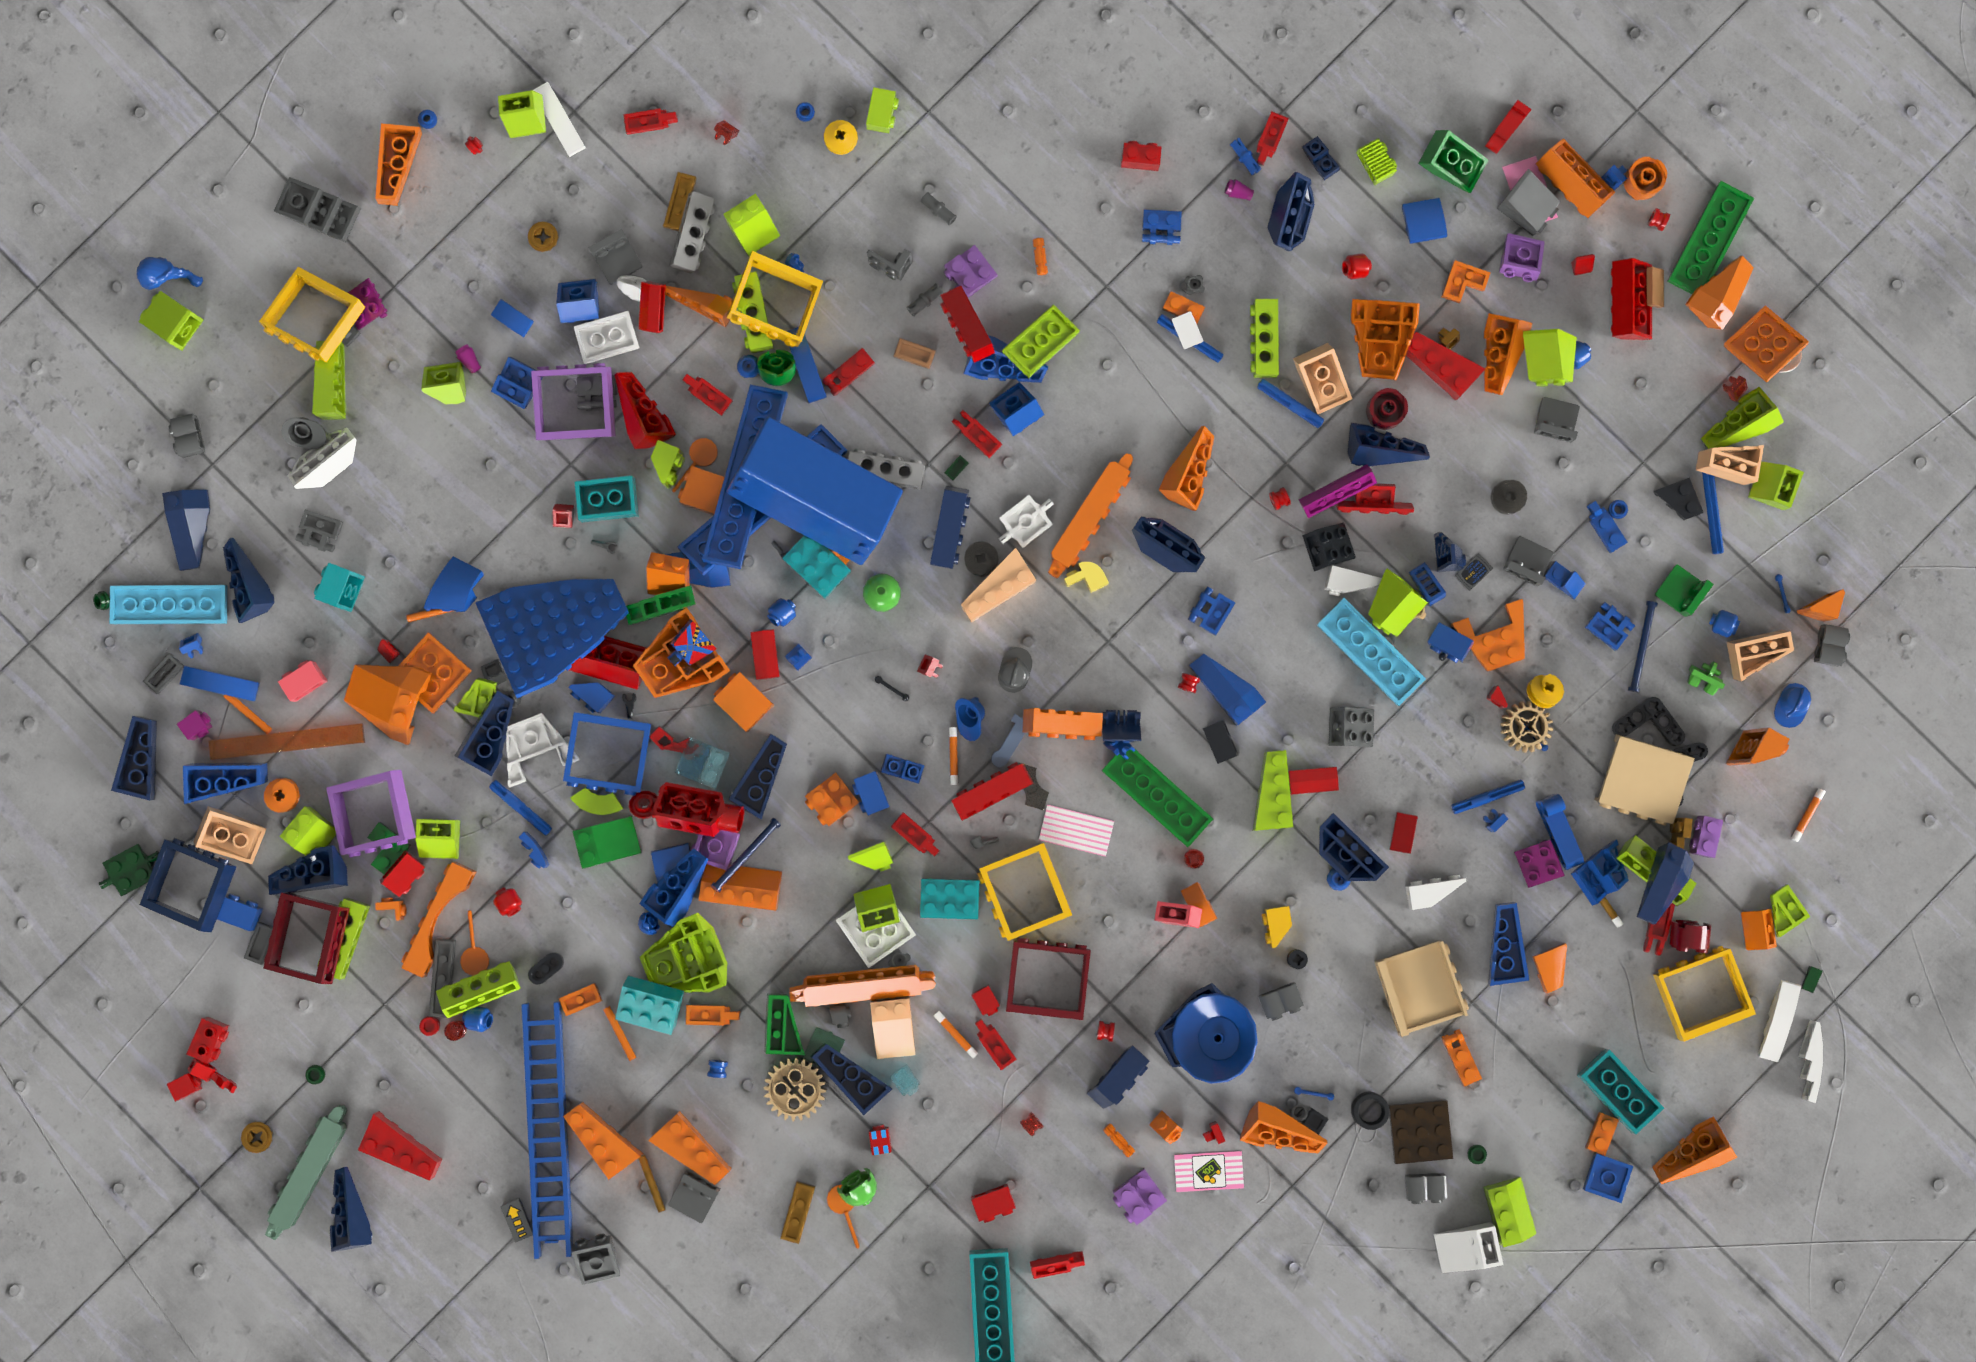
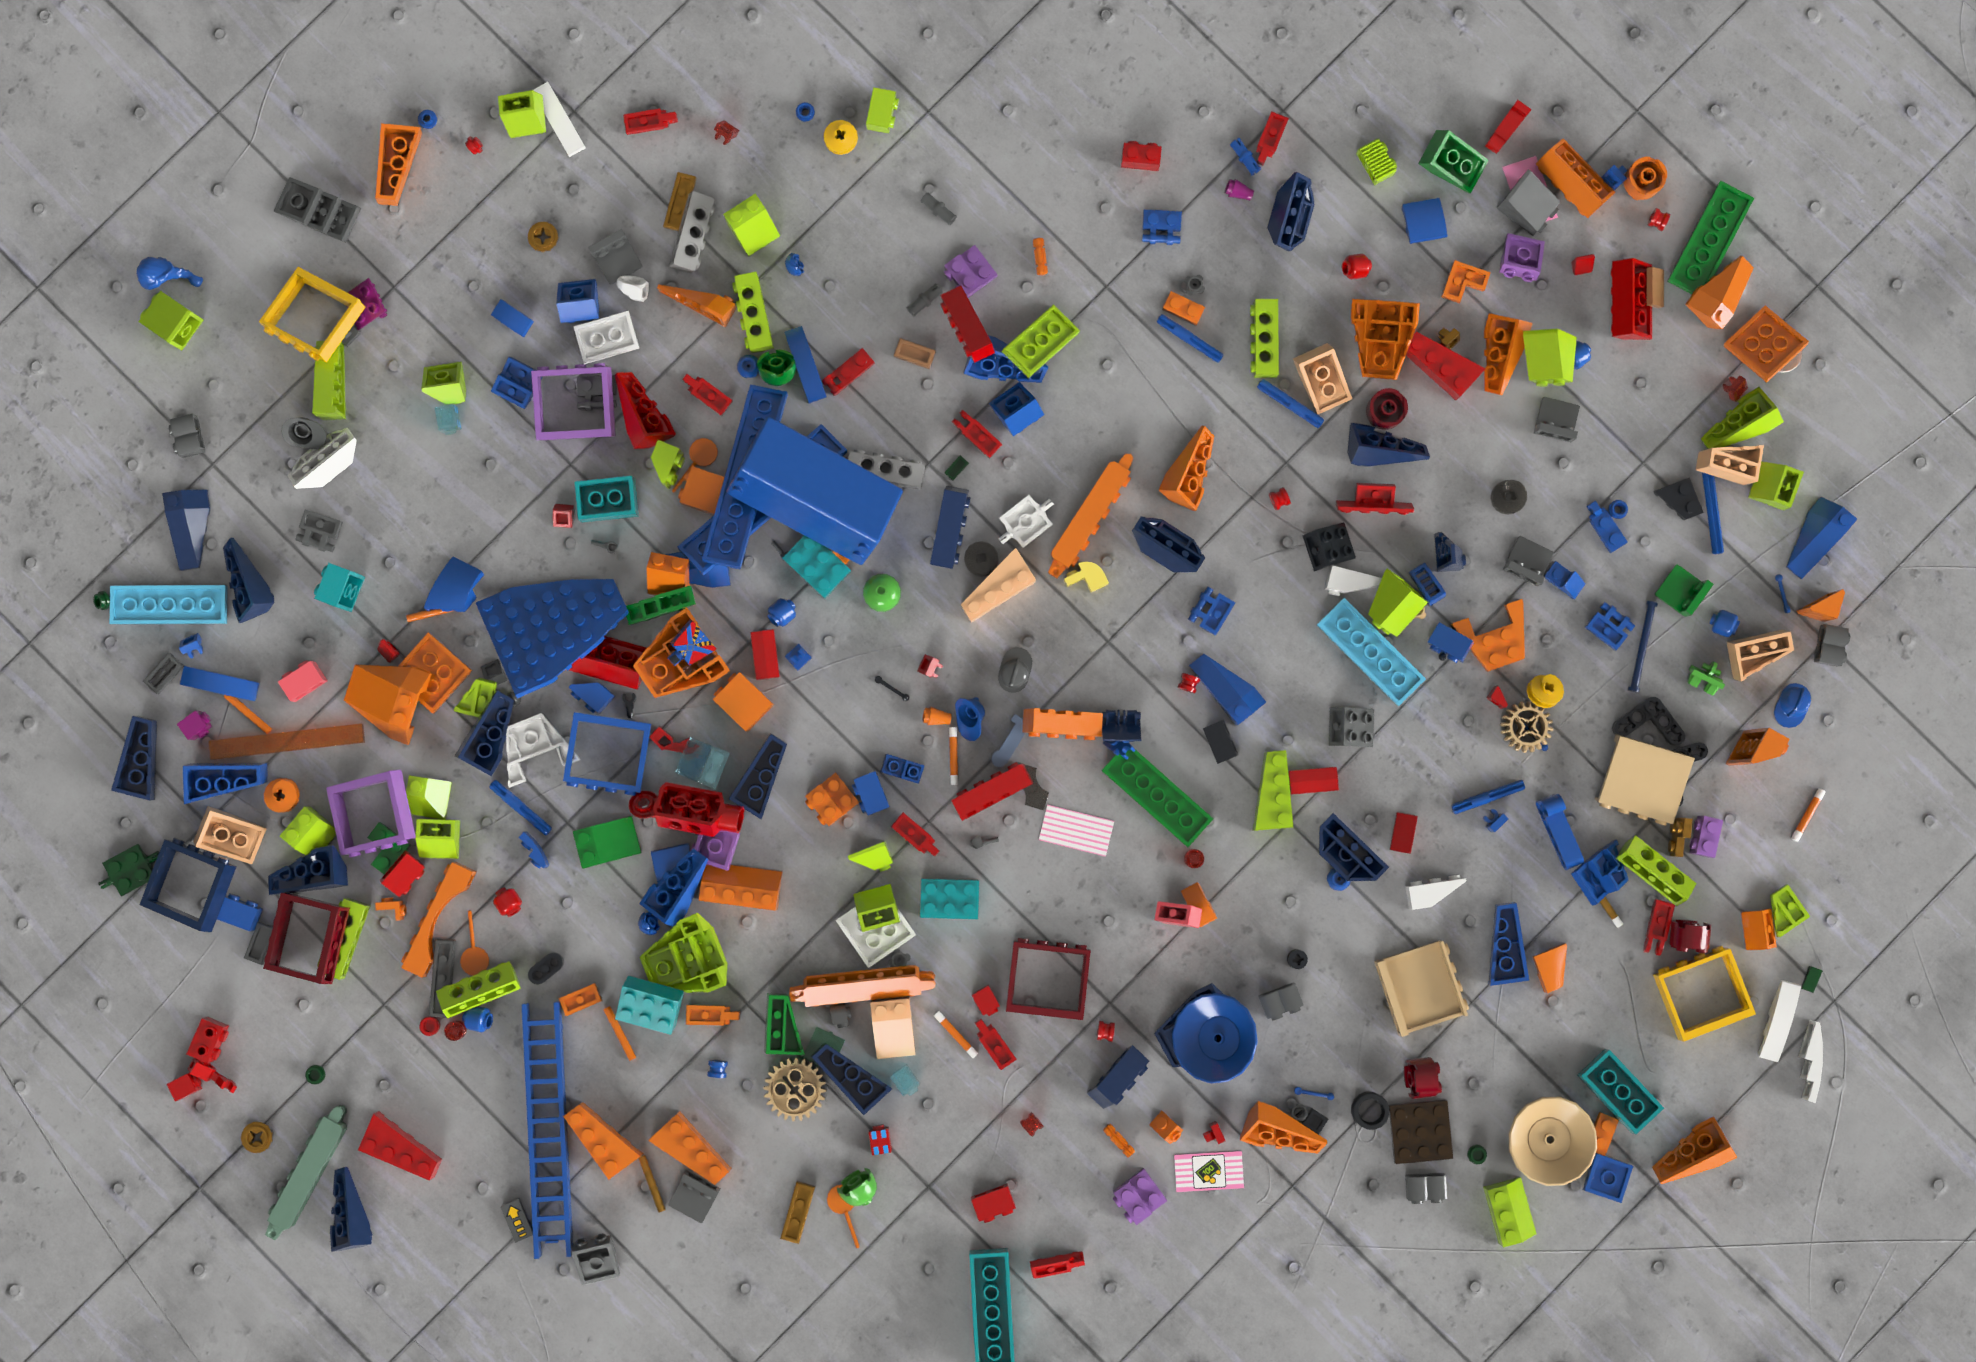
magenta cone [455,344,481,374] -> none
lime tile [570,787,624,815] -> none
red piece [639,281,666,333] -> none
dark blue bar [711,818,781,893] -> none
yellow window [726,251,823,347] -> none
dark grey bracket [867,249,913,281] -> none
yellow window [977,843,1072,941] -> none
white sticker [1172,311,1203,349] -> none
yellow slope [1262,905,1292,948] -> none
magenta fence [1299,464,1377,518] -> none
dark blue slope [1302,136,1340,181] -> none
white slope [1433,1222,1503,1273] -> none
orange plate [1441,1029,1482,1087] -> none
sticker [1455,553,1493,591] -> none
magenta hinge [1514,840,1565,888] -> none
dark blue wedge [1637,842,1694,925] -> none
none -> lime slope [406,775,452,820]
none -> clear light blue brick [435,404,462,435]
none -> orange cone [923,706,952,725]
none -> dark red brick [1404,1057,1442,1099]
none -> tan dish [1509,1097,1597,1186]
none -> blue wedge [1786,497,1857,579]

